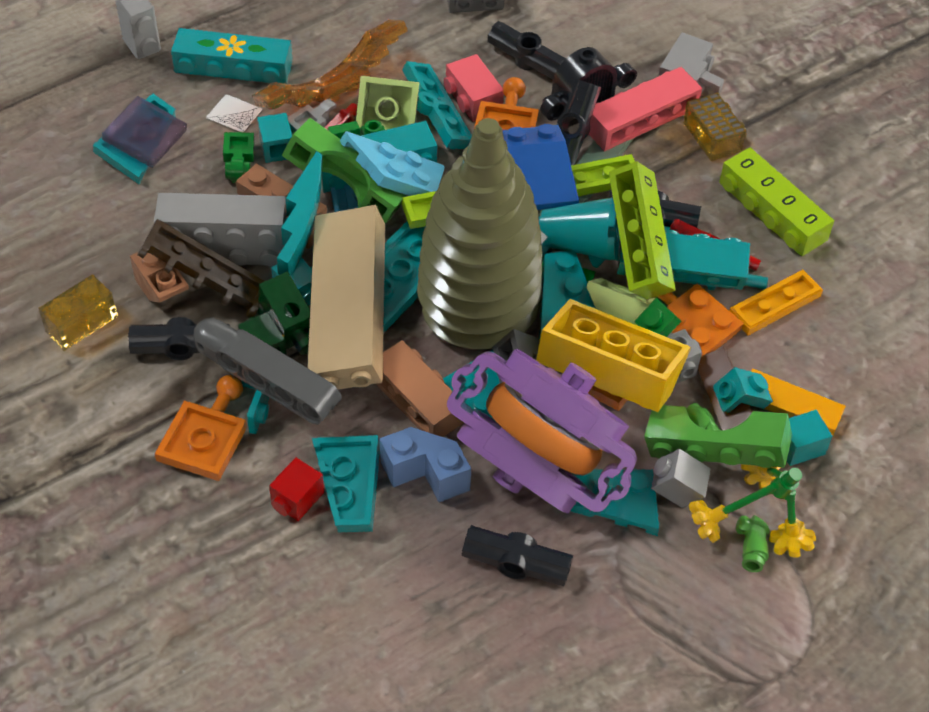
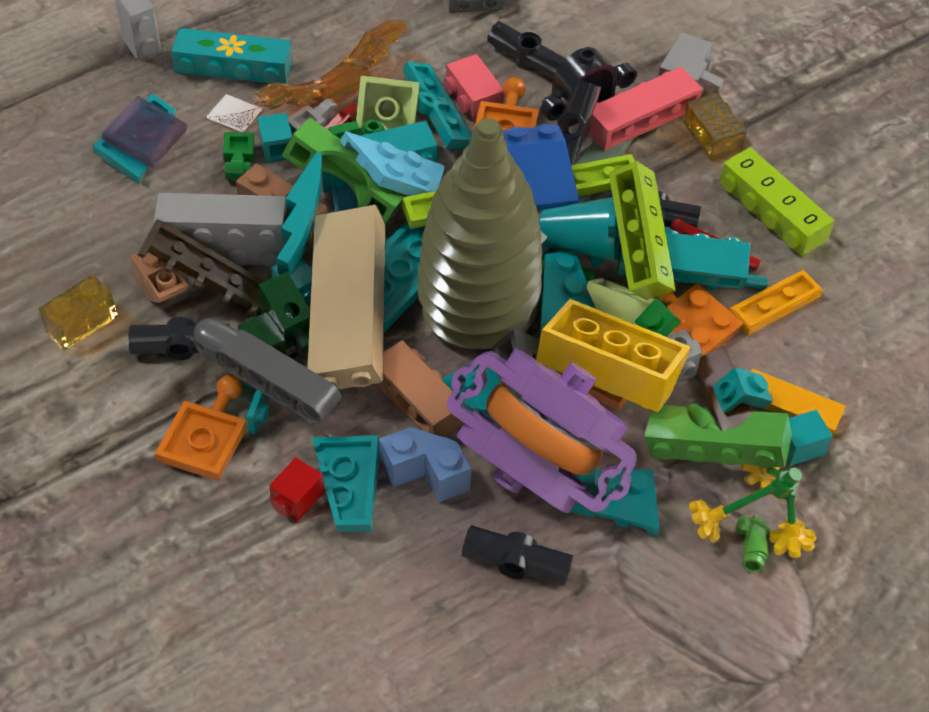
light grey brick [651,449,711,508] -> none

